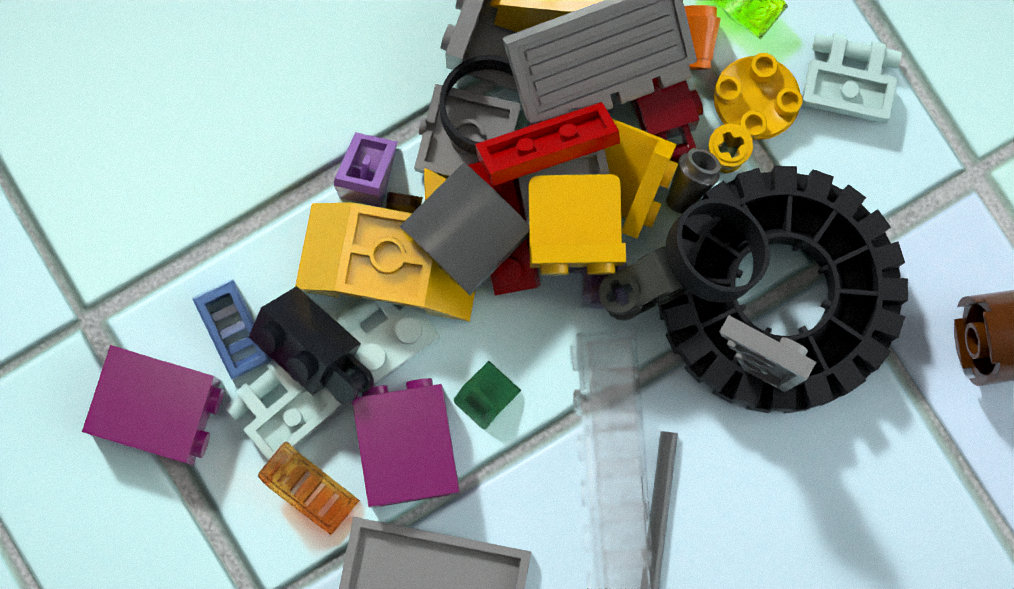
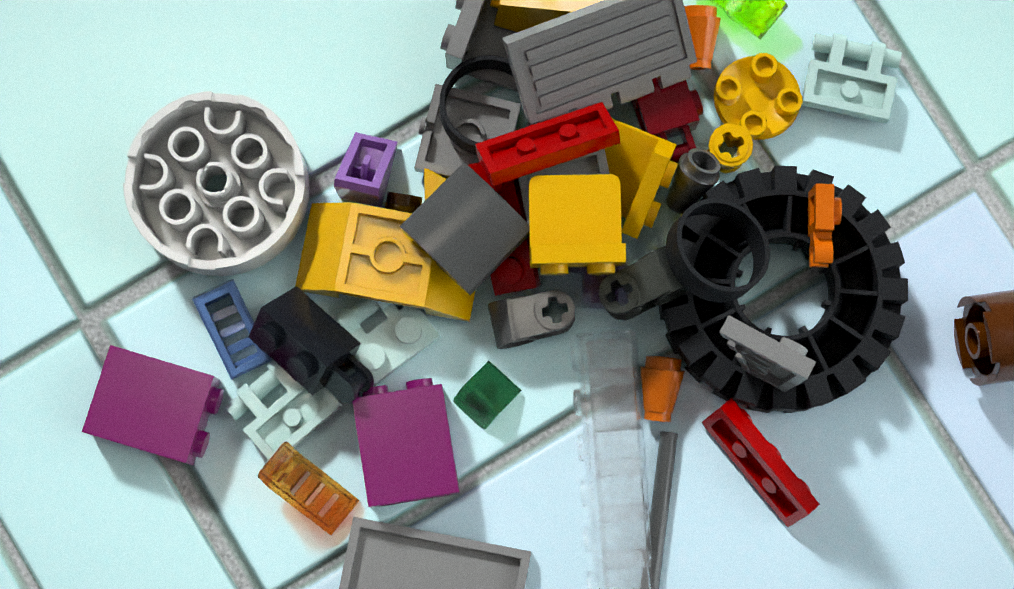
none -> white brick [123,91,310,277]
none -> dark grey piece [487,290,576,349]
none -> orange cone [640,355,685,422]
none -> red plate [701,398,820,528]
none -> orange plate [808,183,842,268]

